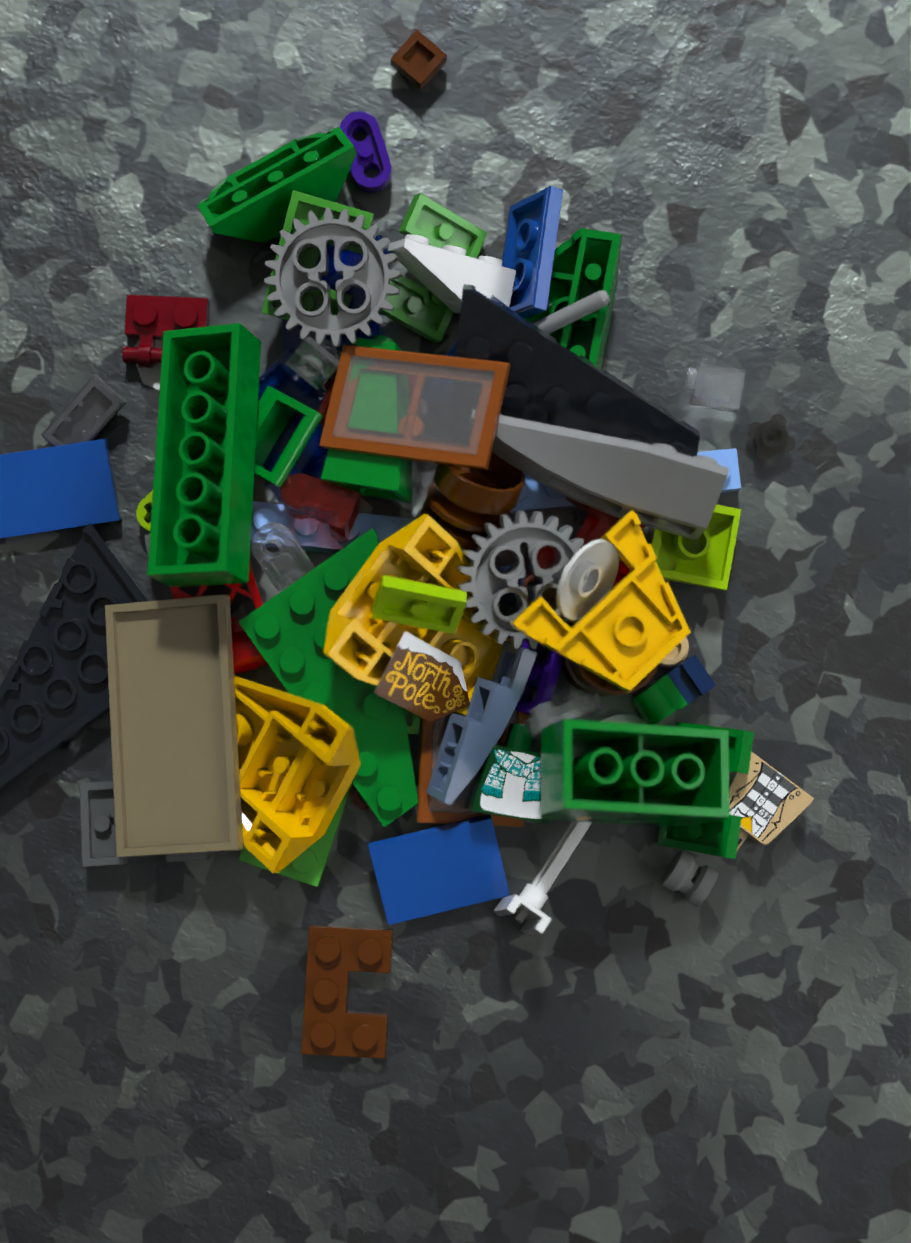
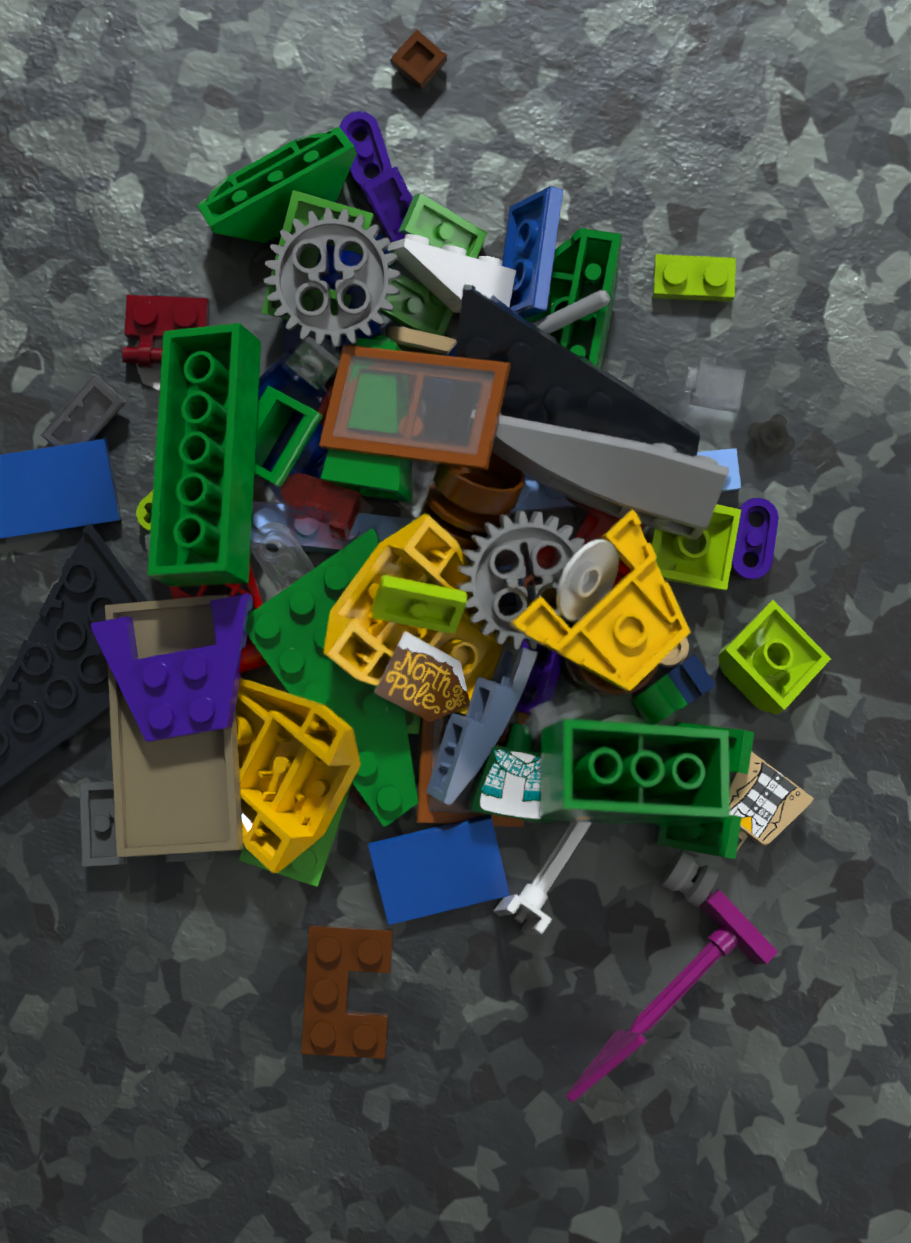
none -> dark purple wing [91,594,253,742]
none -> dark purple plate [360,166,413,243]
none -> tan tile [385,326,456,356]
none -> magenta piece [565,889,778,1103]
none -> lime plate [652,254,736,302]
none -> lime slope [718,600,831,715]
none -> dark purple plate [731,498,779,581]

